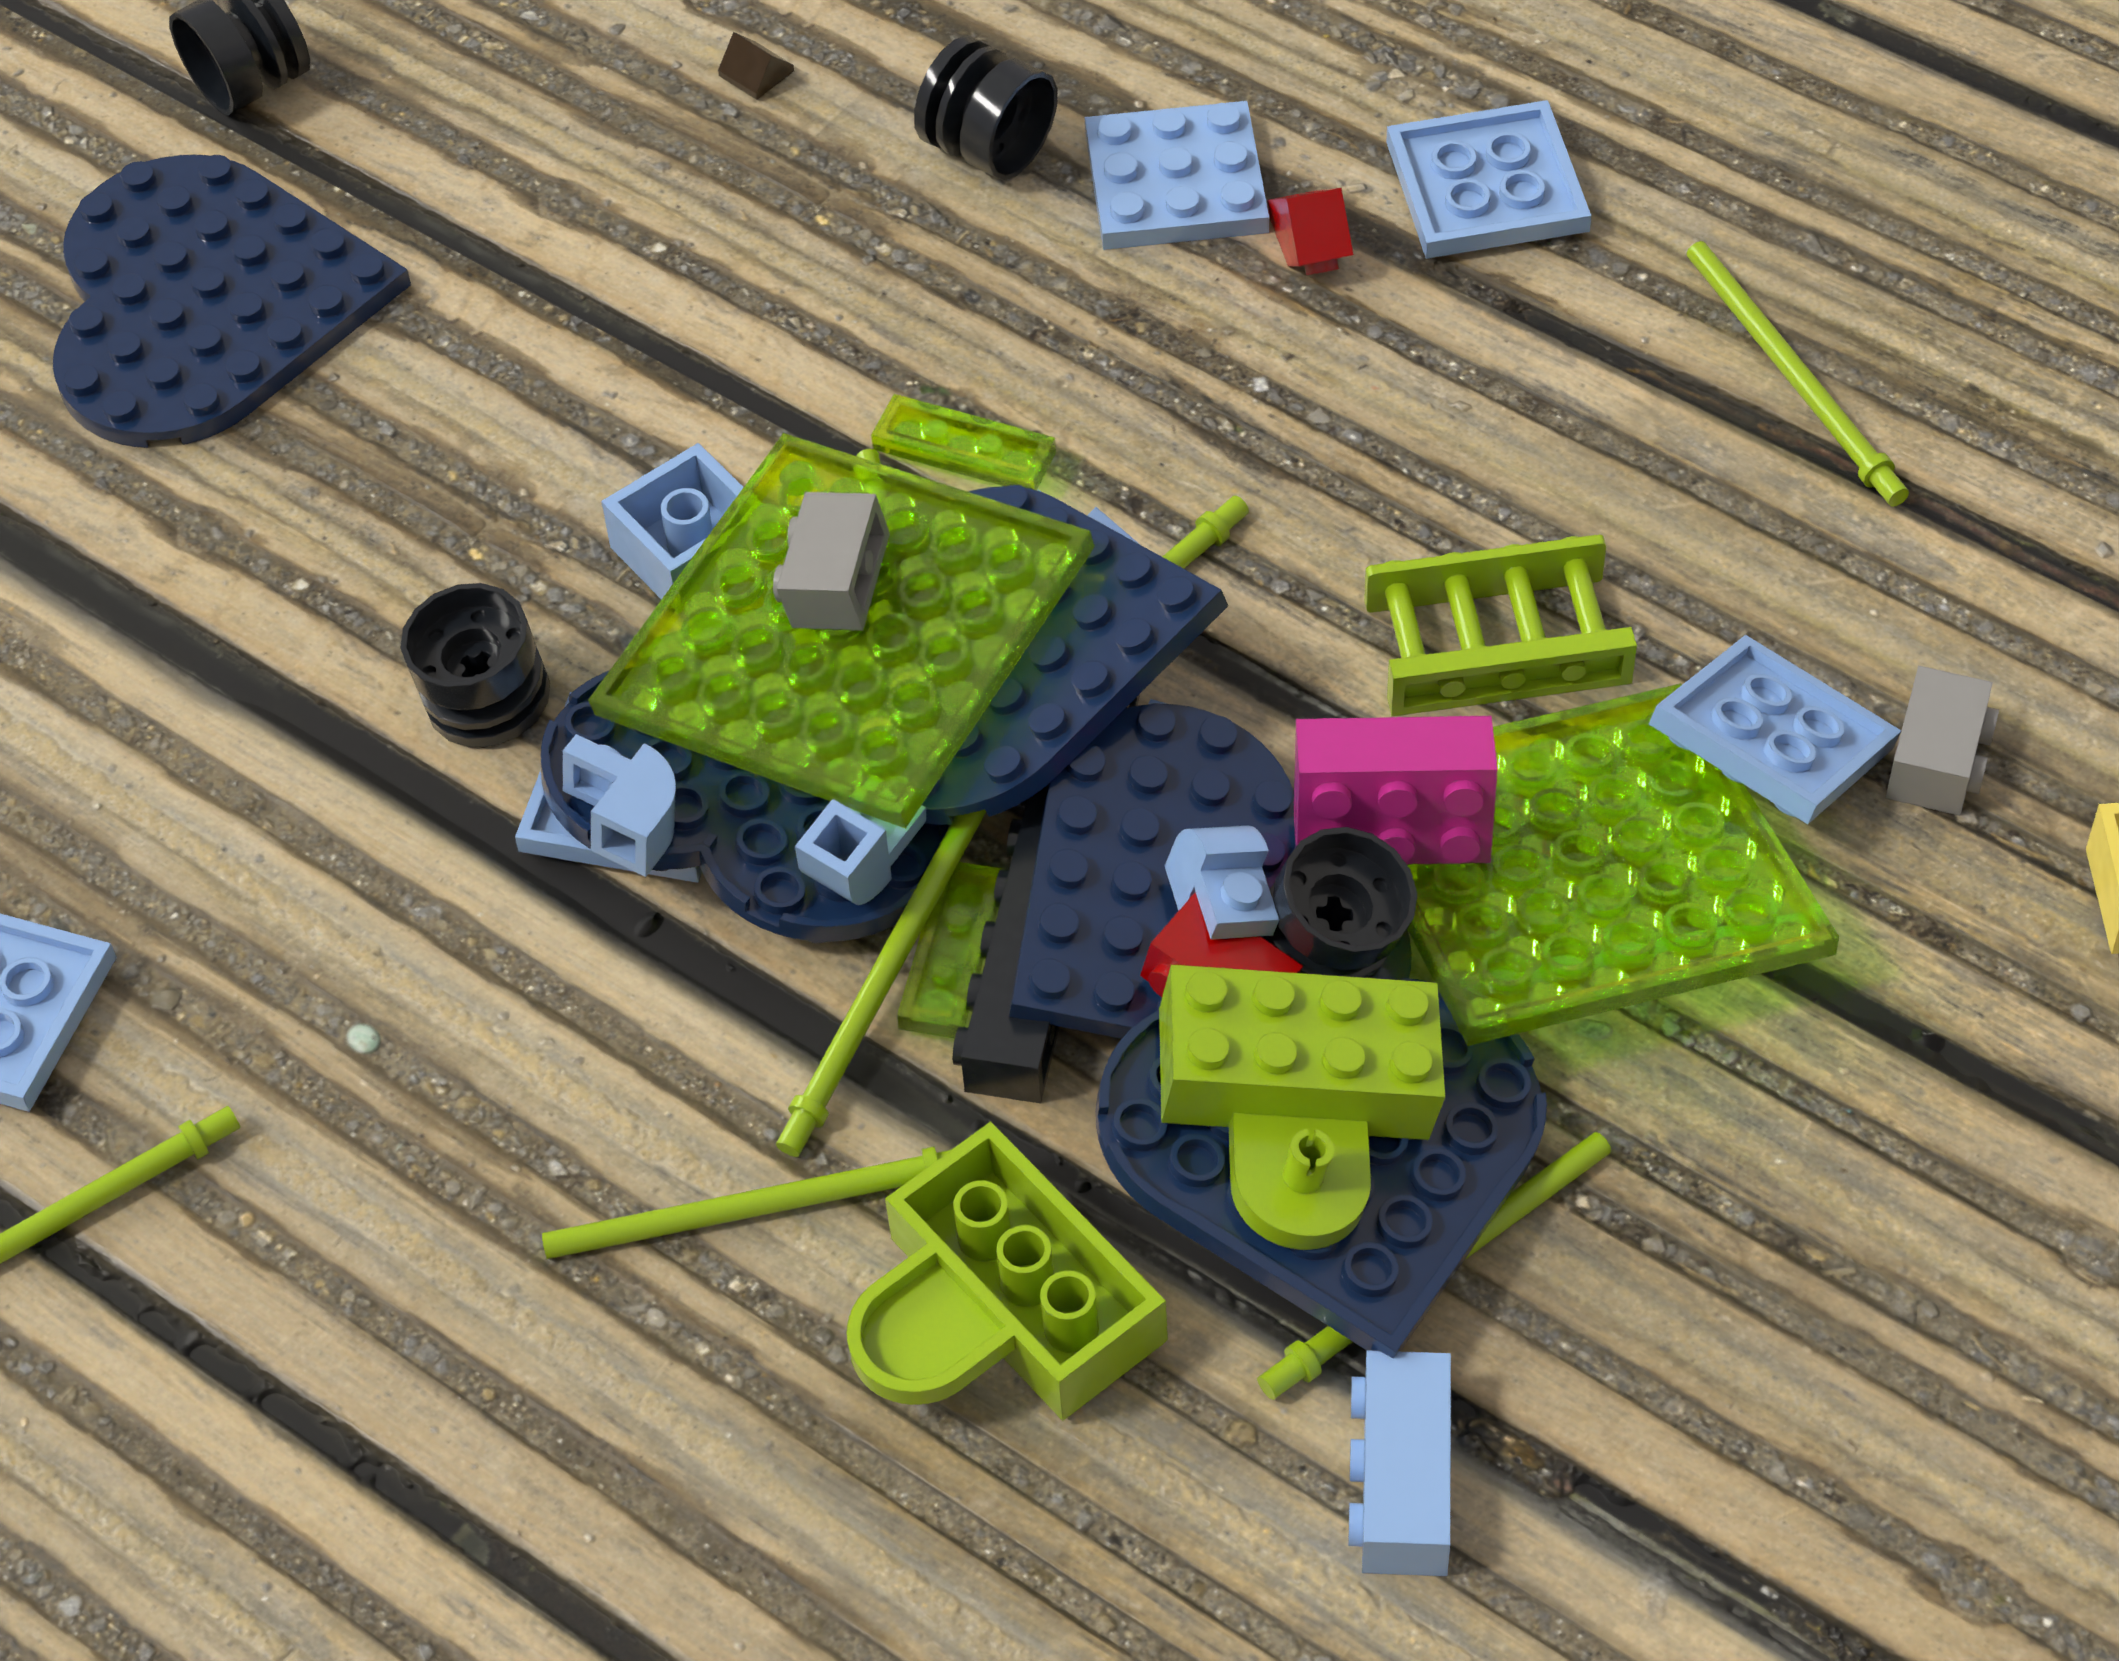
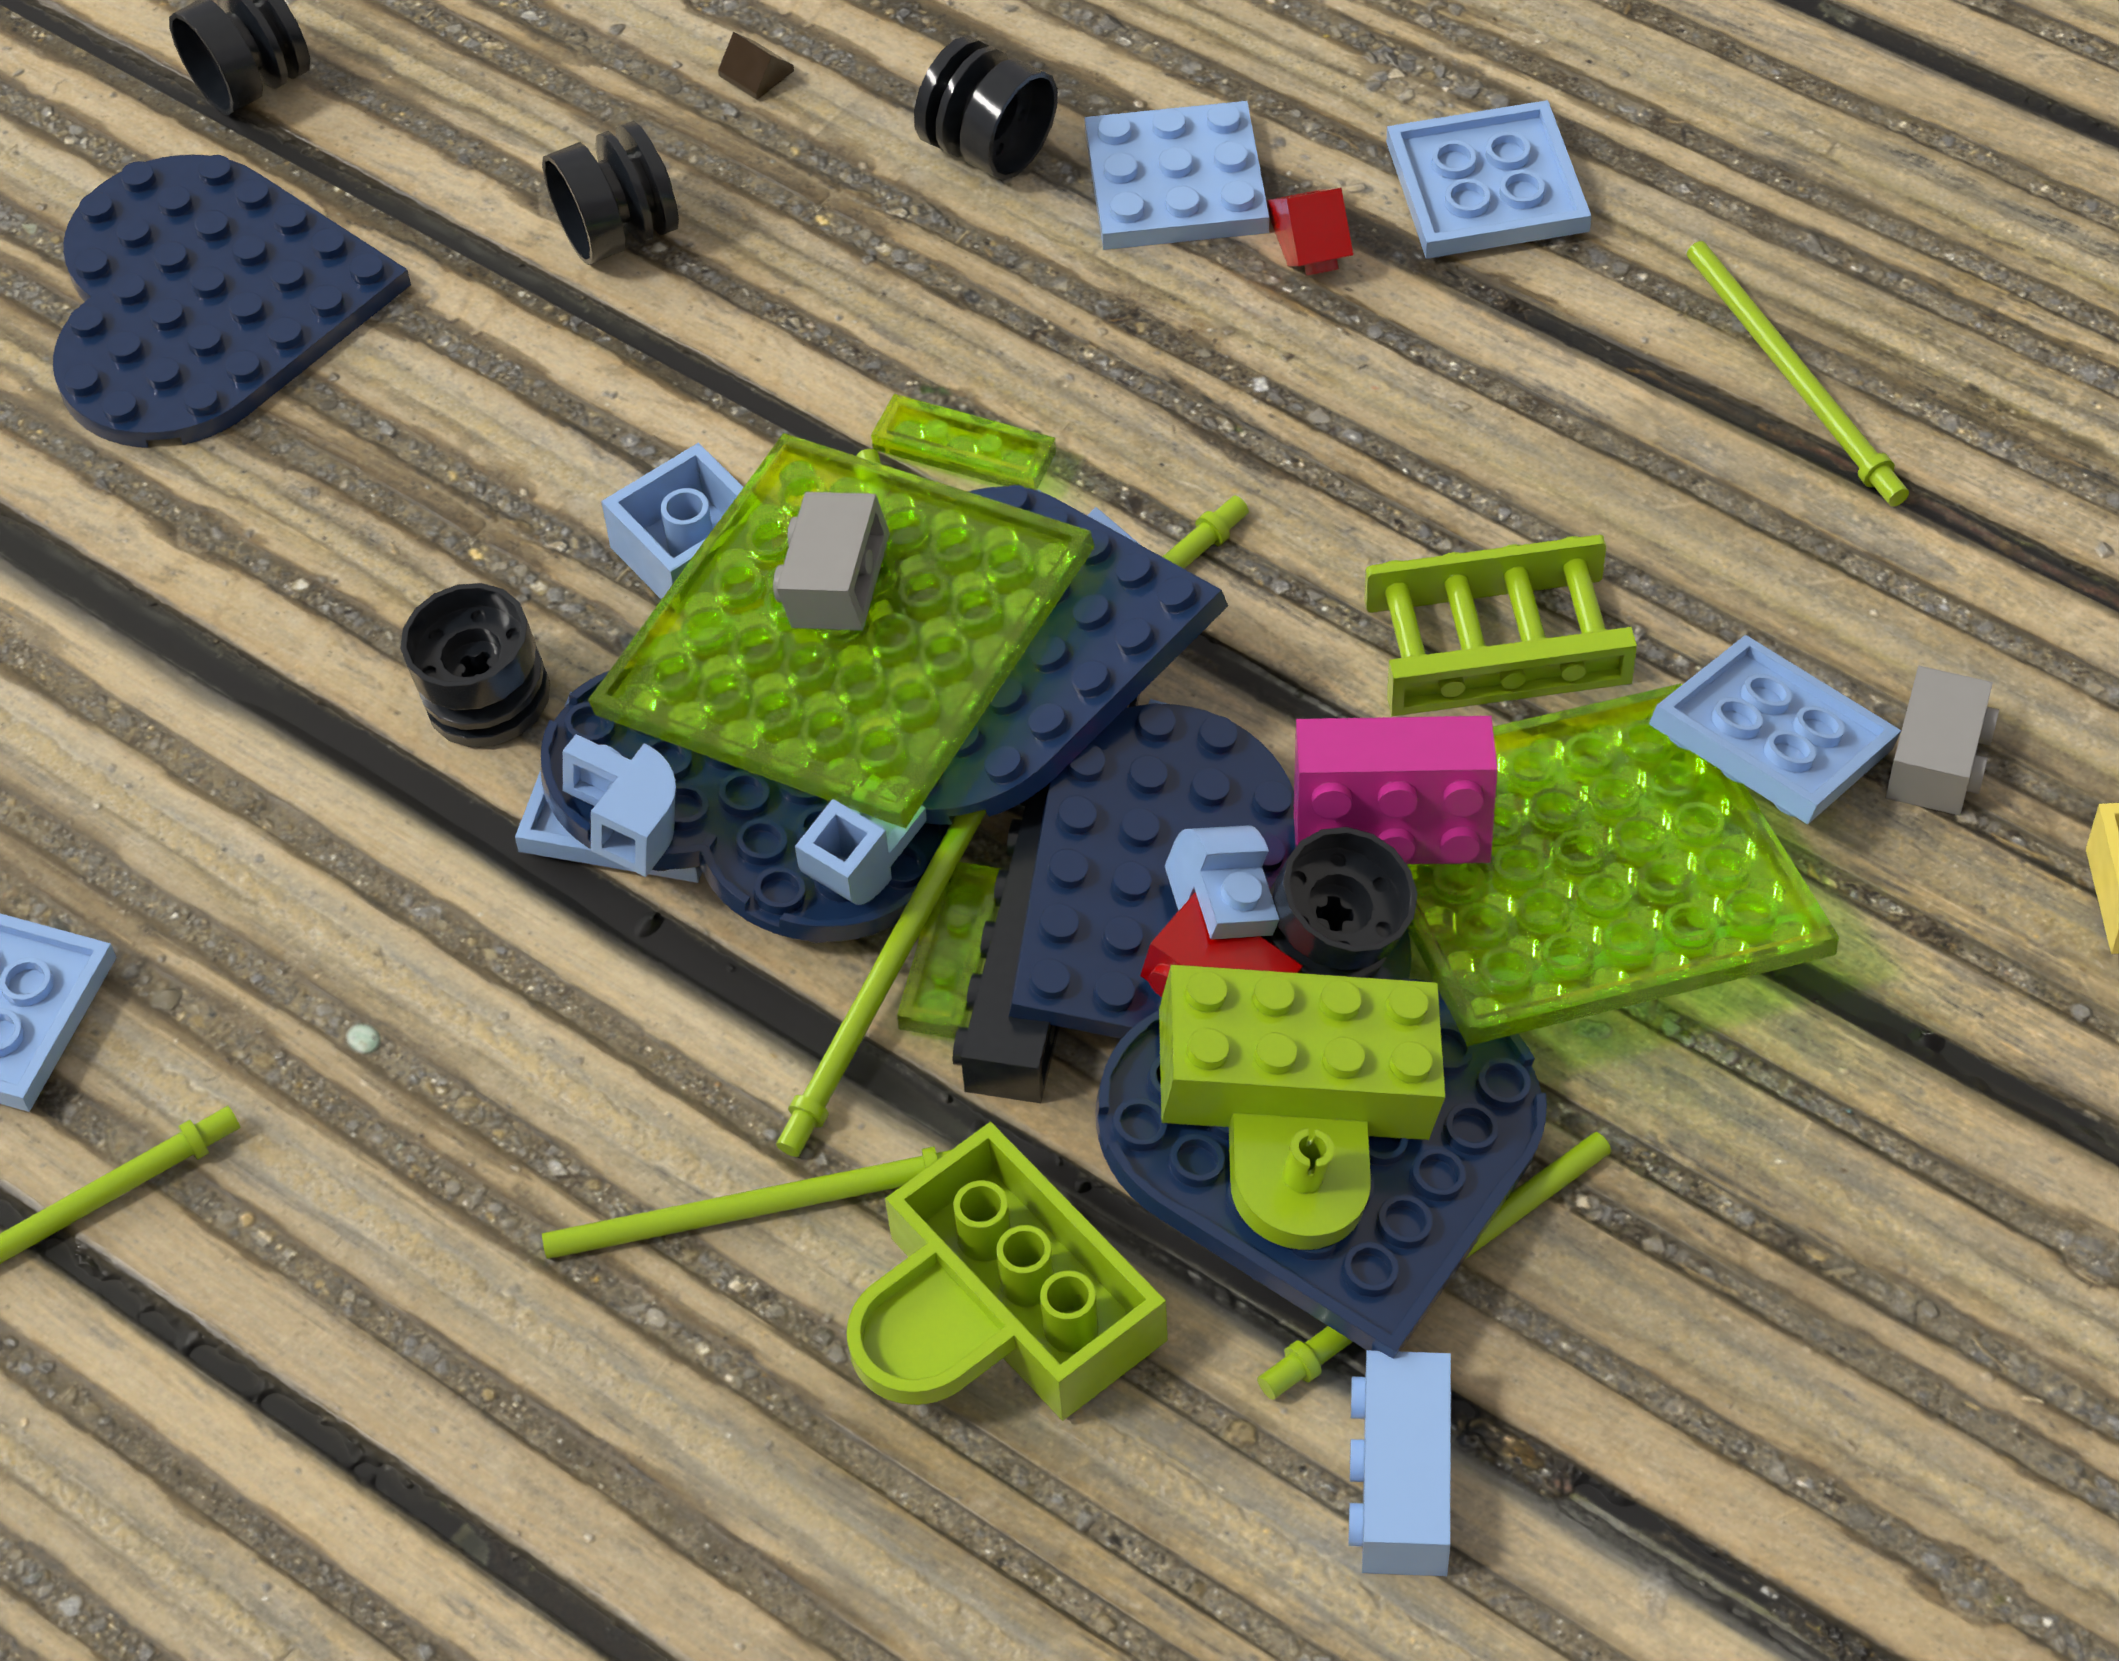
none -> black wheel [542,121,679,265]

